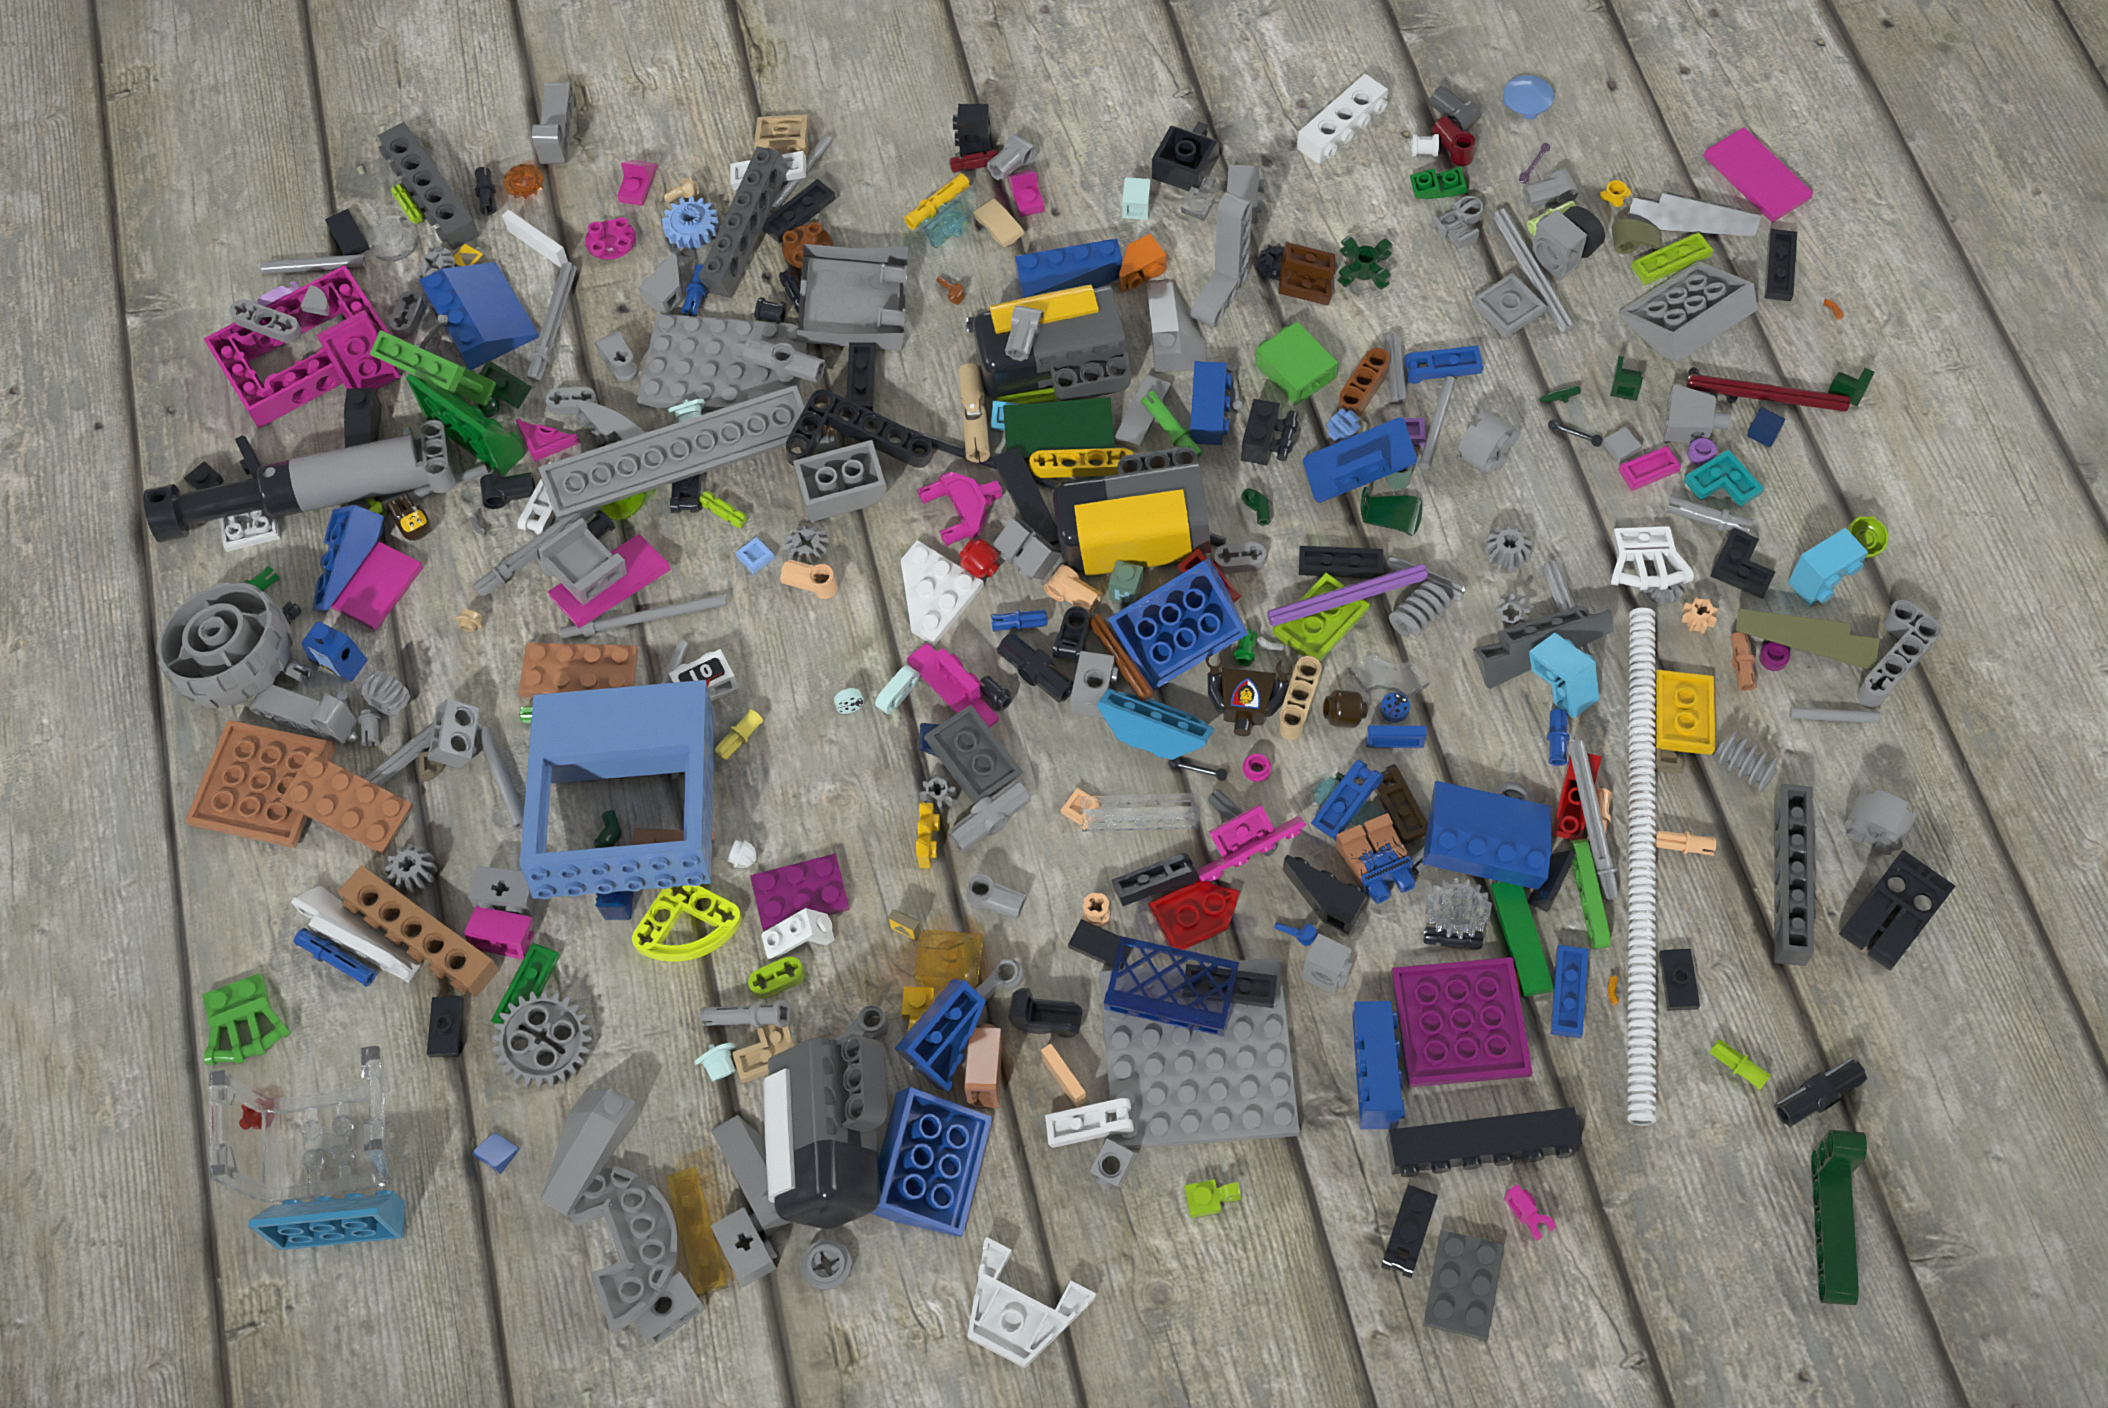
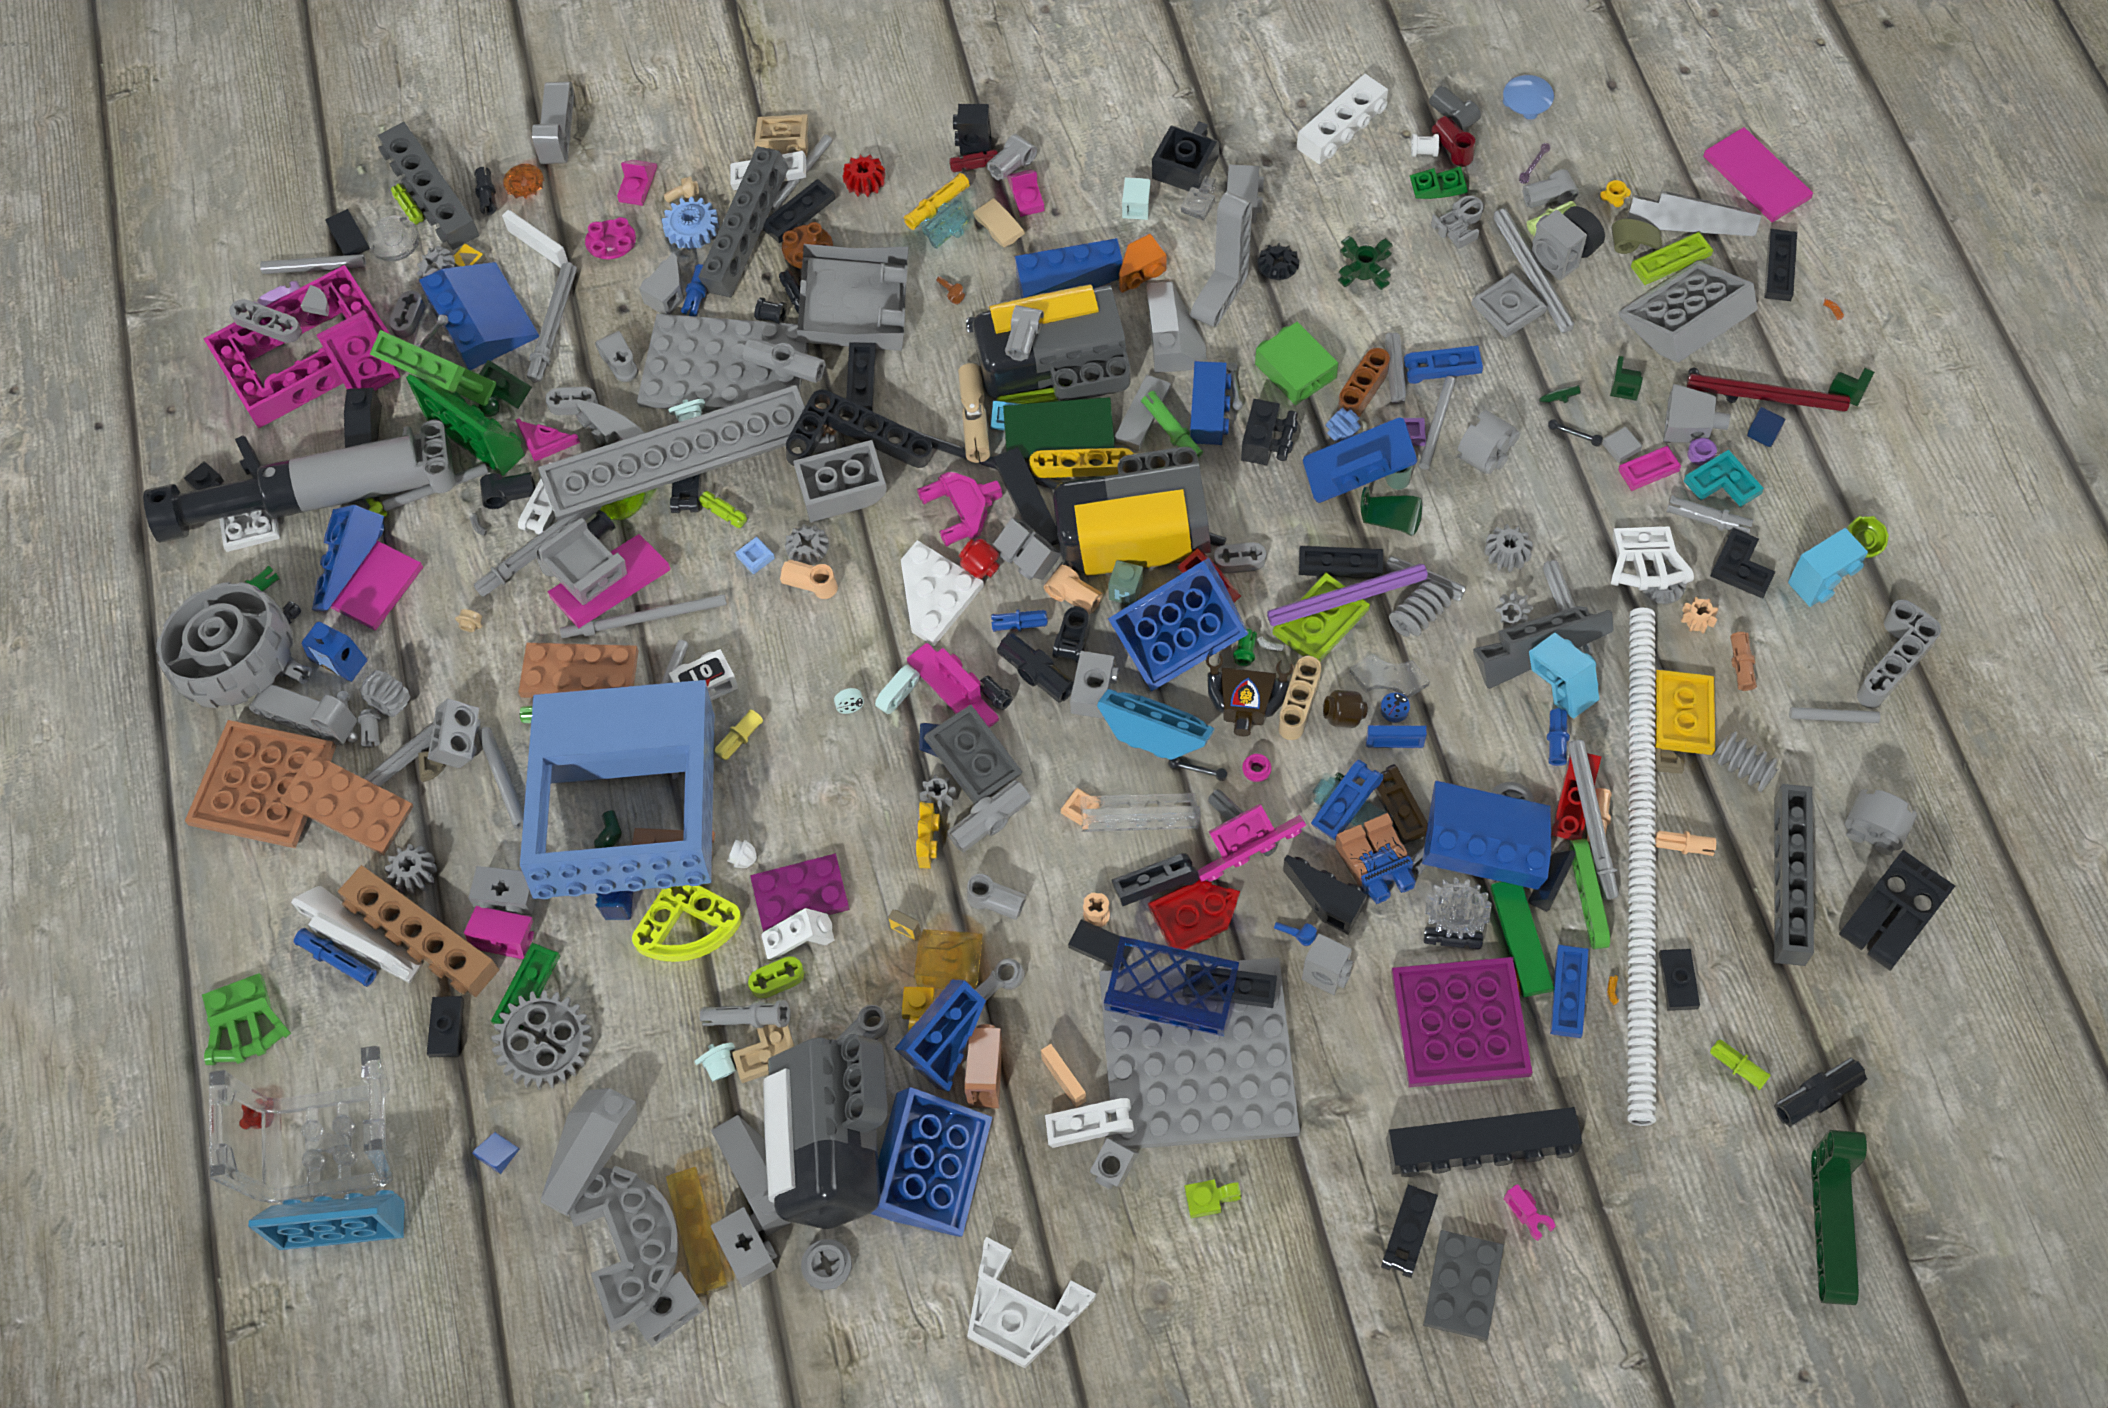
dark brown piece [385,493,431,541] -> none
black animal [1008,988,1083,1038] -> none
dark orange axle [1089,613,1153,702] -> none
dark green arm [1241,488,1271,526] -> none
reddish brown slope [1278,242,1335,306] -> none
blue wedge [1352,1001,1405,1130] -> none
olive wedge [1736,609,1879,670] -> none
magenta tile [1759,642,1790,671] -> none
none -> red gear [842,154,886,197]

